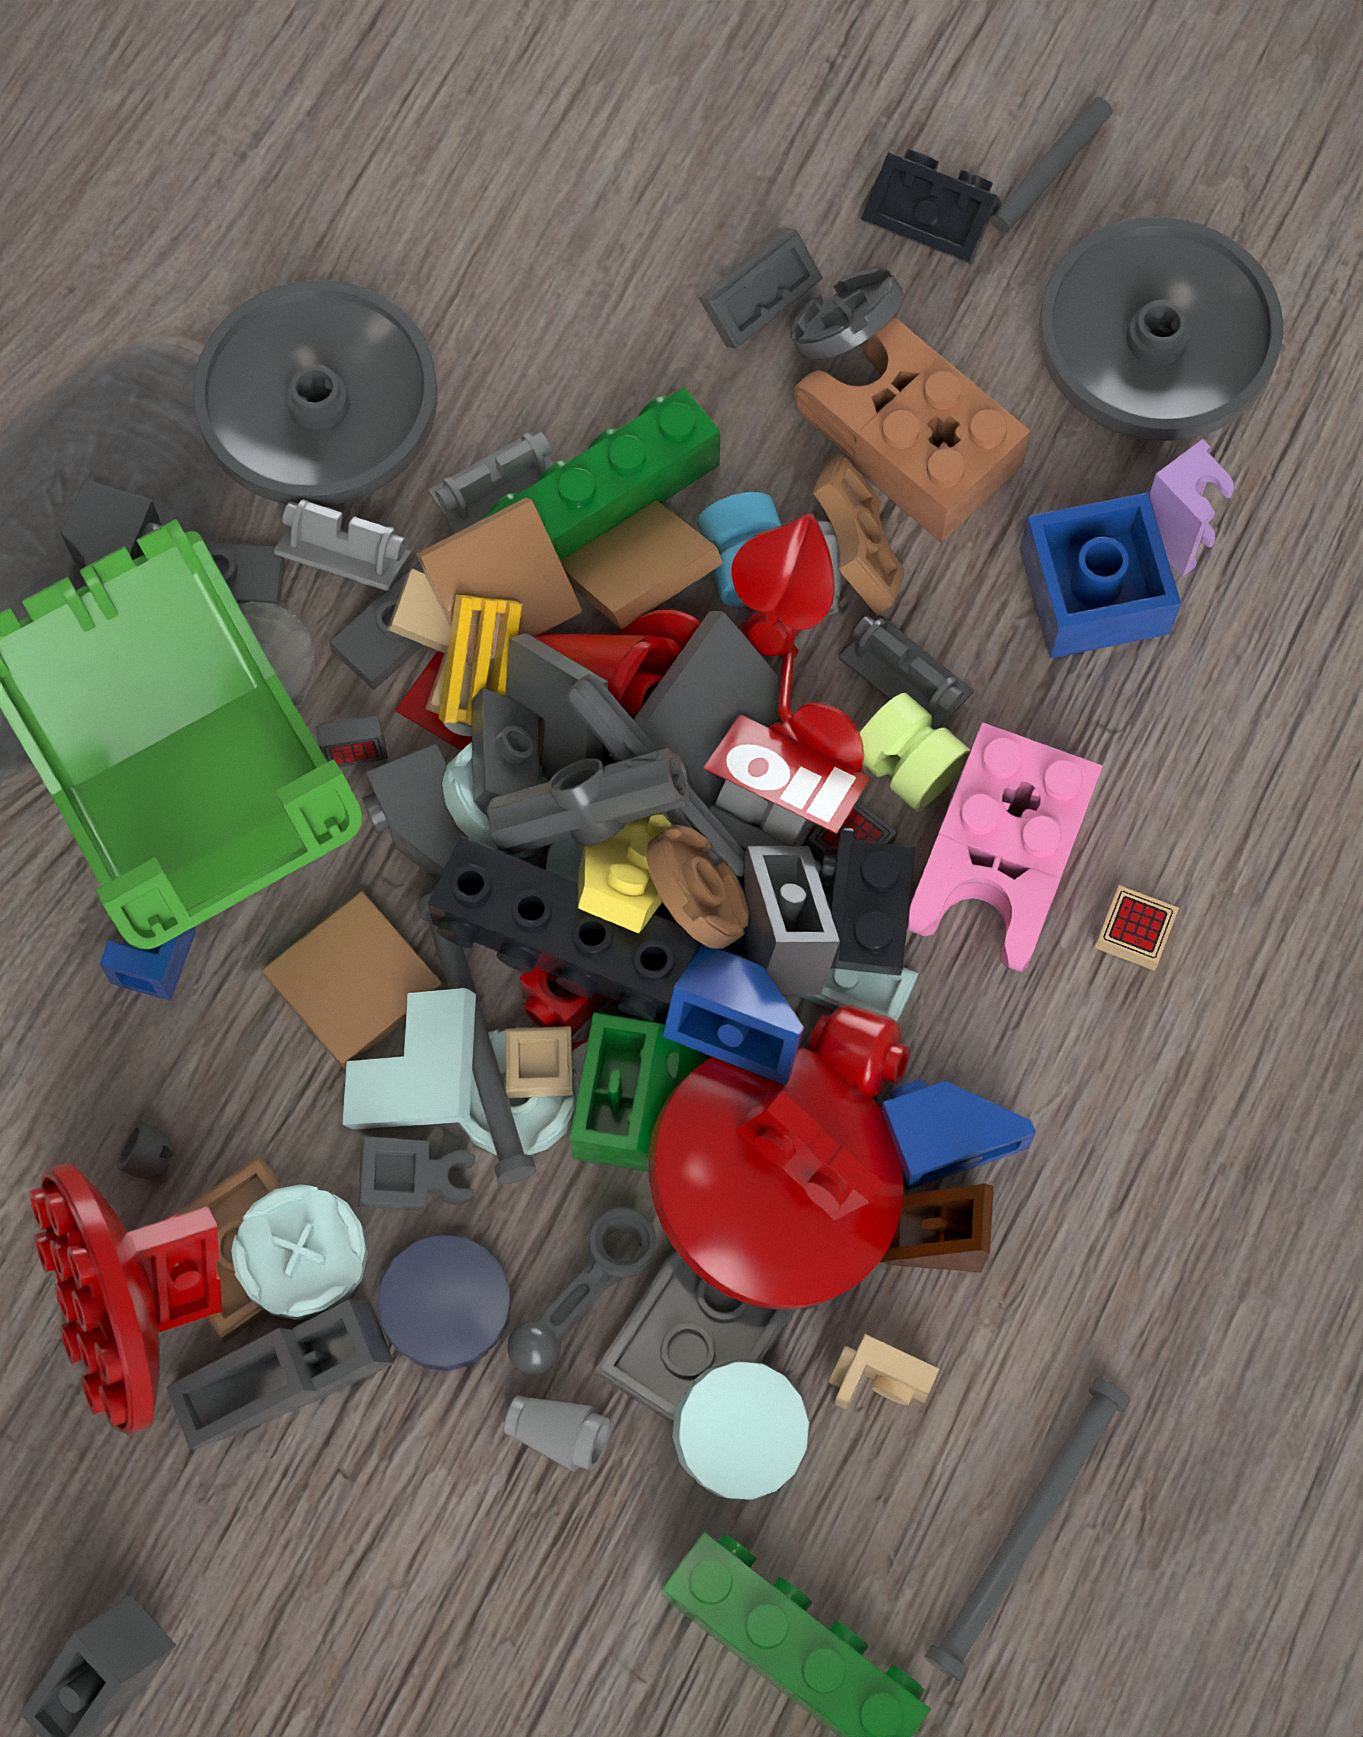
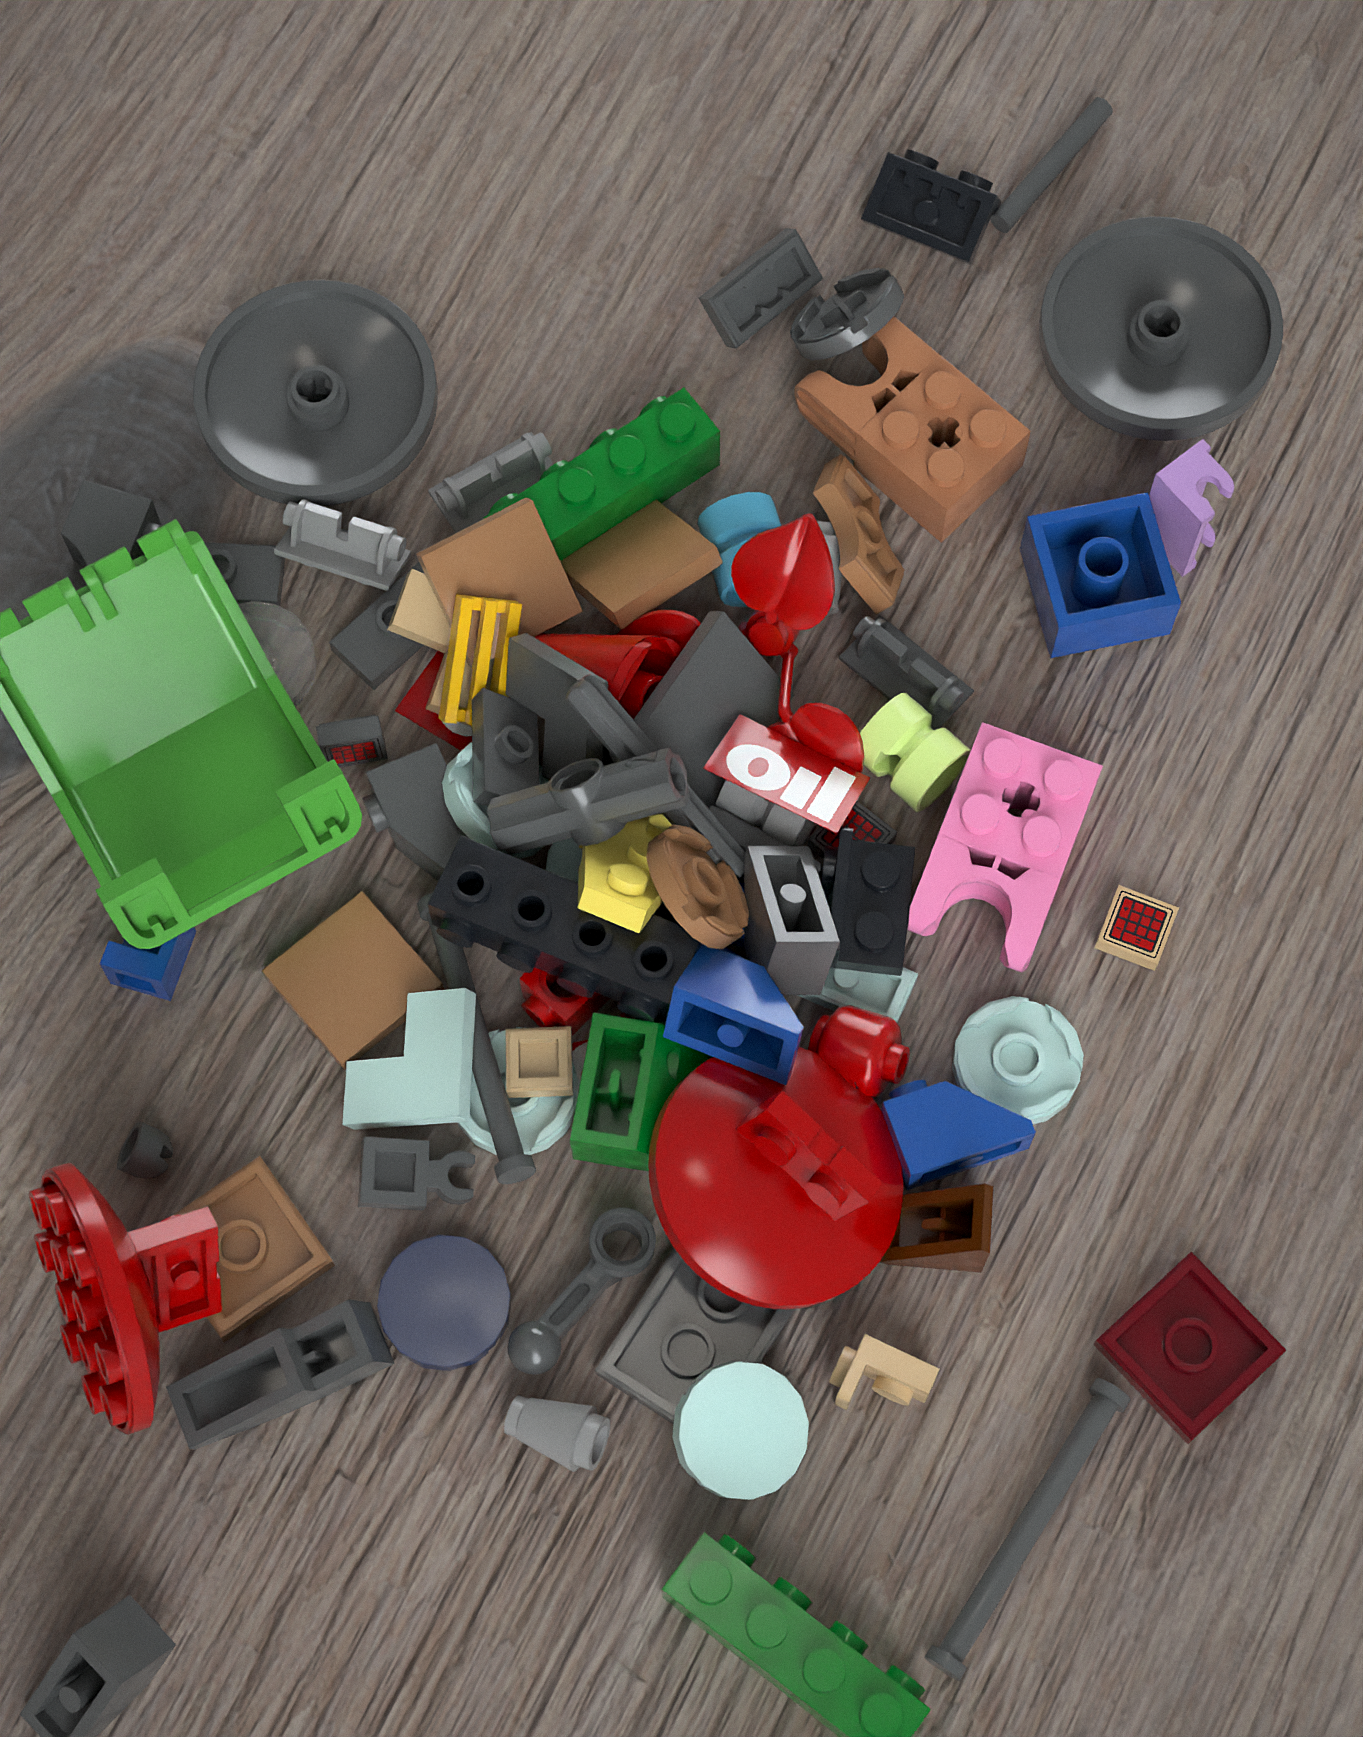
light aqua tile [231,1184,368,1321] -> none
none -> light aqua tile [952,996,1084,1124]
none -> dark red tile [1093,1252,1287,1444]

